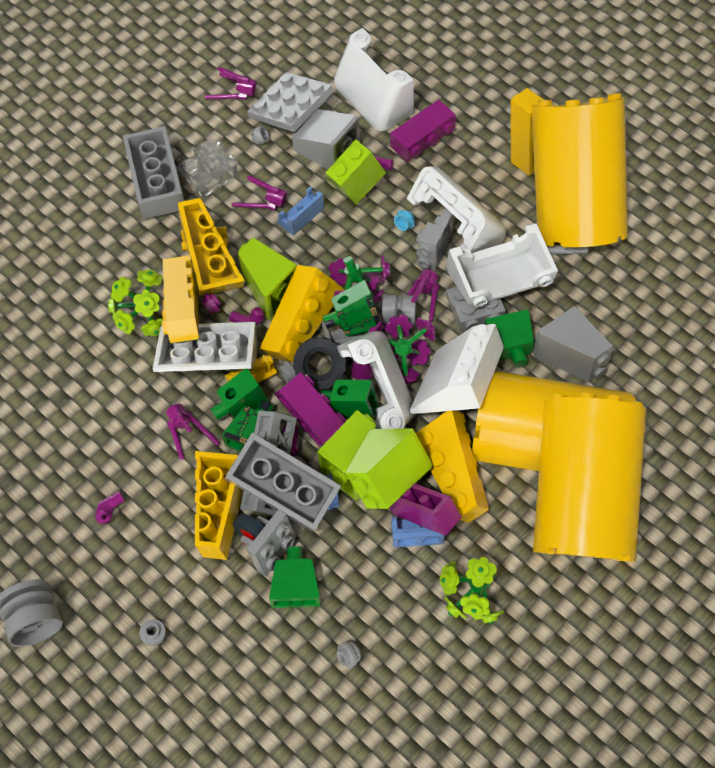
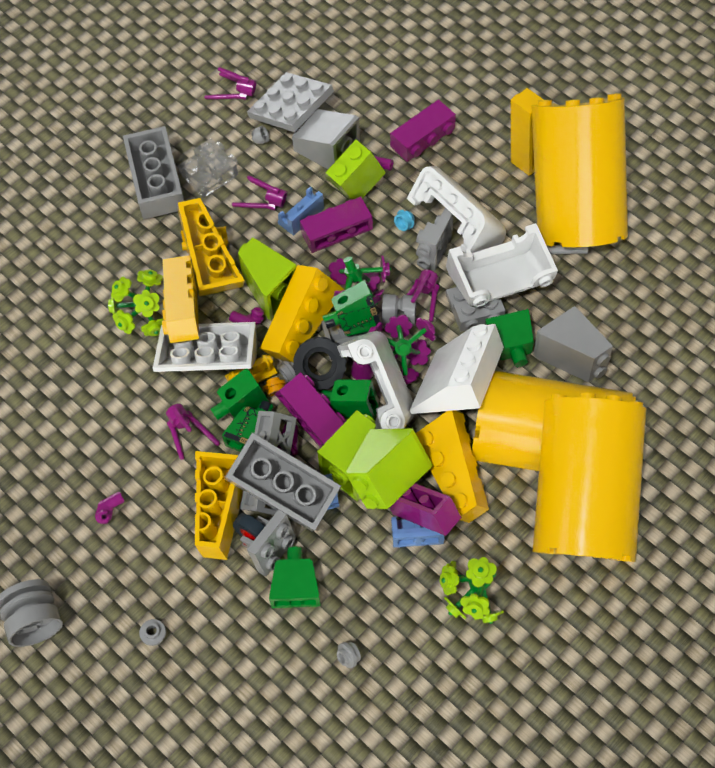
magenta plate [201,293,221,314] -> none
white windscreen [334,28,414,131] -> none
none -> light orange plate [263,377,286,397]
none -> magenta brick [300,197,373,253]

